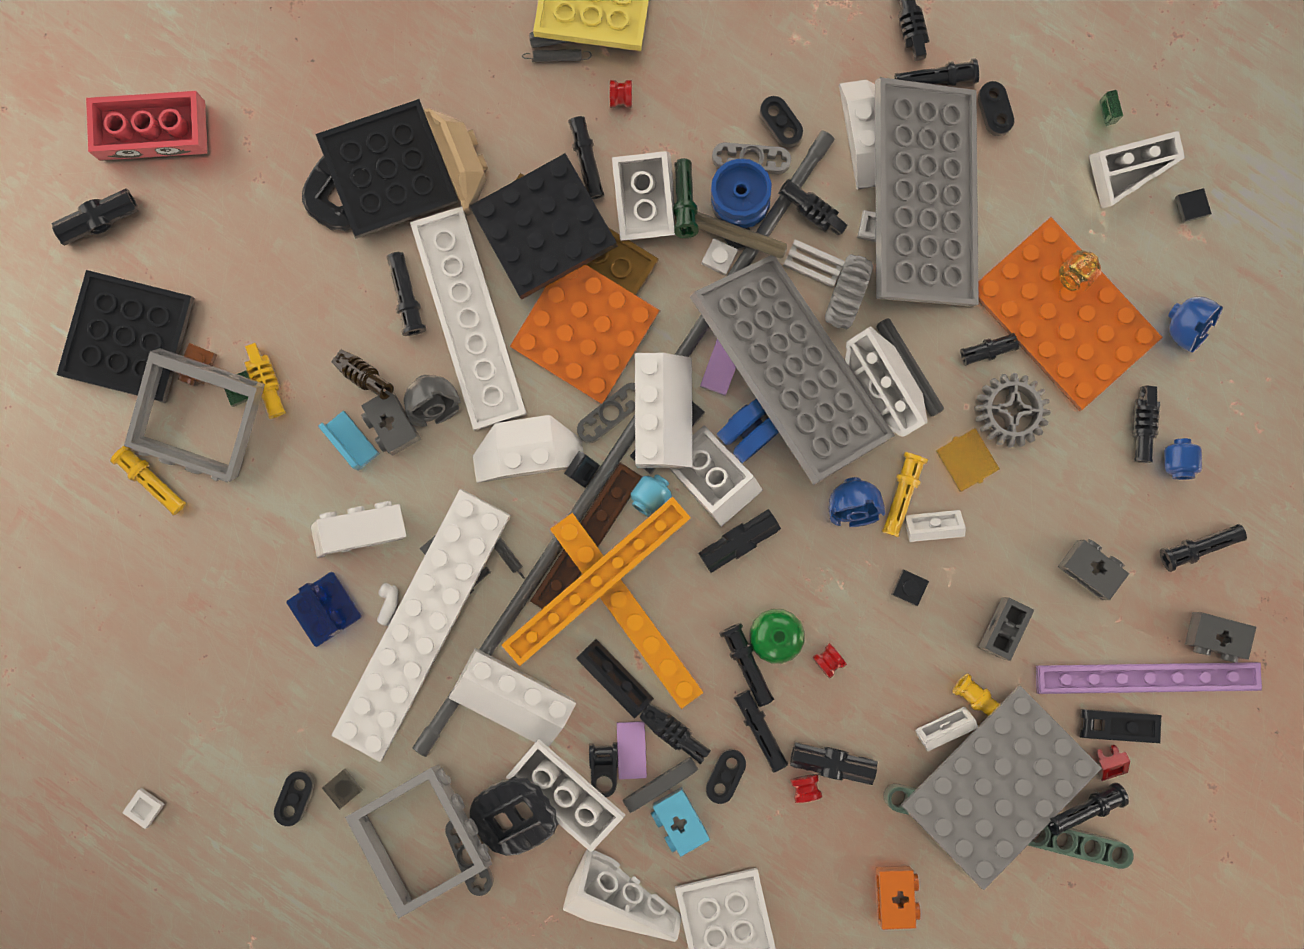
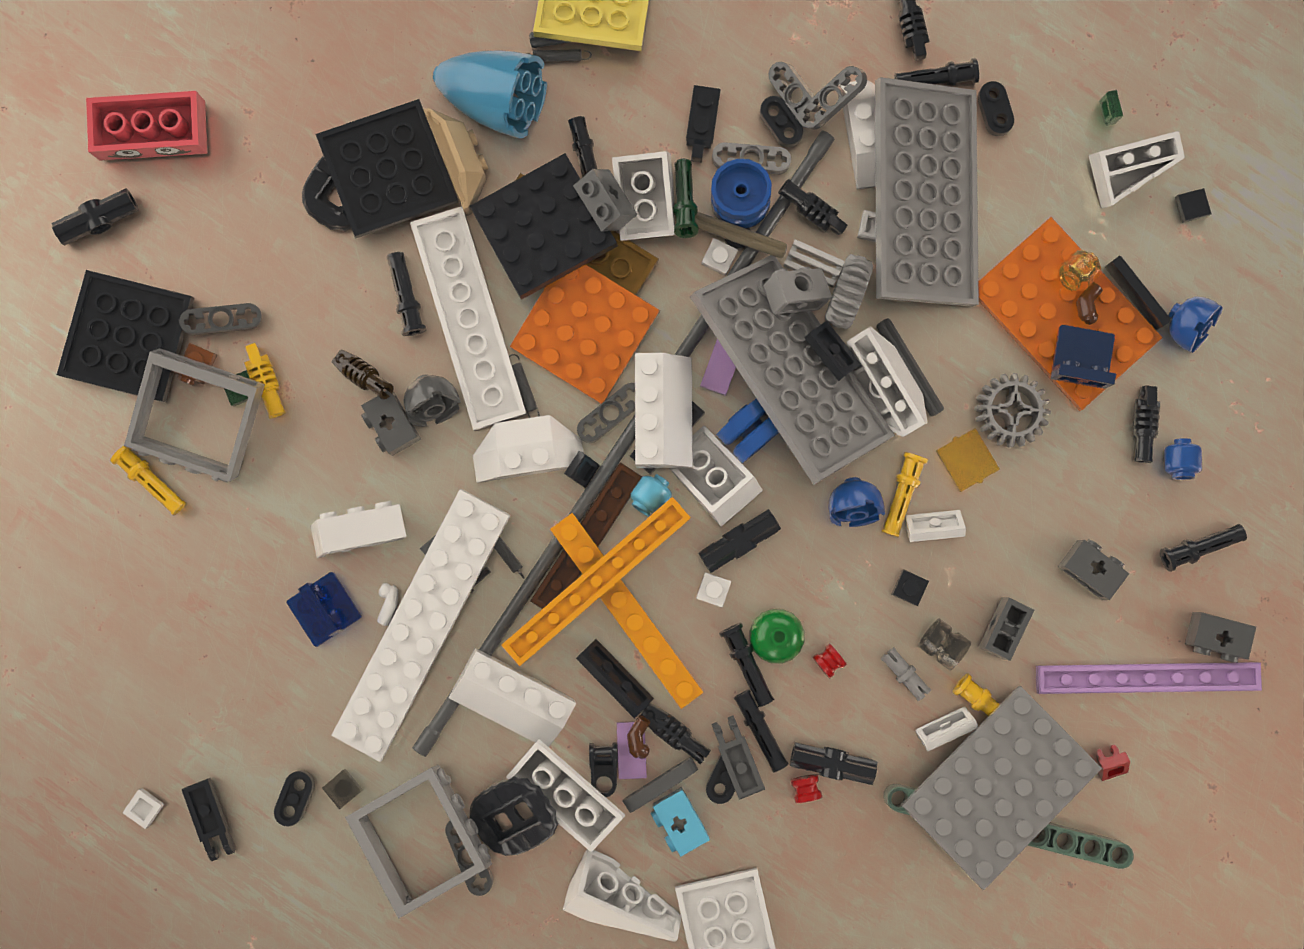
medium azure panel [318,411,380,471] -> none
red wheel [610,80,632,108] -> none
orange brick [876,866,920,930] -> none
black pin [960,333,1019,366] -> none
black pin [1048,783,1129,836] -> none
black plate [1079,709,1162,743] -> none
none -> dark grey beam [179,303,262,335]
none -> black hinge [182,778,235,861]
none -> dark azure cylinder [433,50,547,138]
none -> dark grey piece [509,354,540,418]
none -> dark grey brick [573,169,637,232]
none -> reddish brown arm [627,715,651,759]
none -> black hinge [686,85,721,163]
none -> white plate [696,572,731,607]
none -> dark grey hinge [711,715,765,800]
none -> light grey brick [763,267,832,315]
none -> dark grey beam [768,62,867,130]
none -> black plate [804,321,861,381]
none -> light grey pin [881,647,931,701]
none -> clear smoke wheel [918,618,971,671]
none -> dark blue bracket [1051,325,1116,389]
none -> reddish brown arm [1076,282,1103,325]
none -> black tile [1105,255,1171,330]

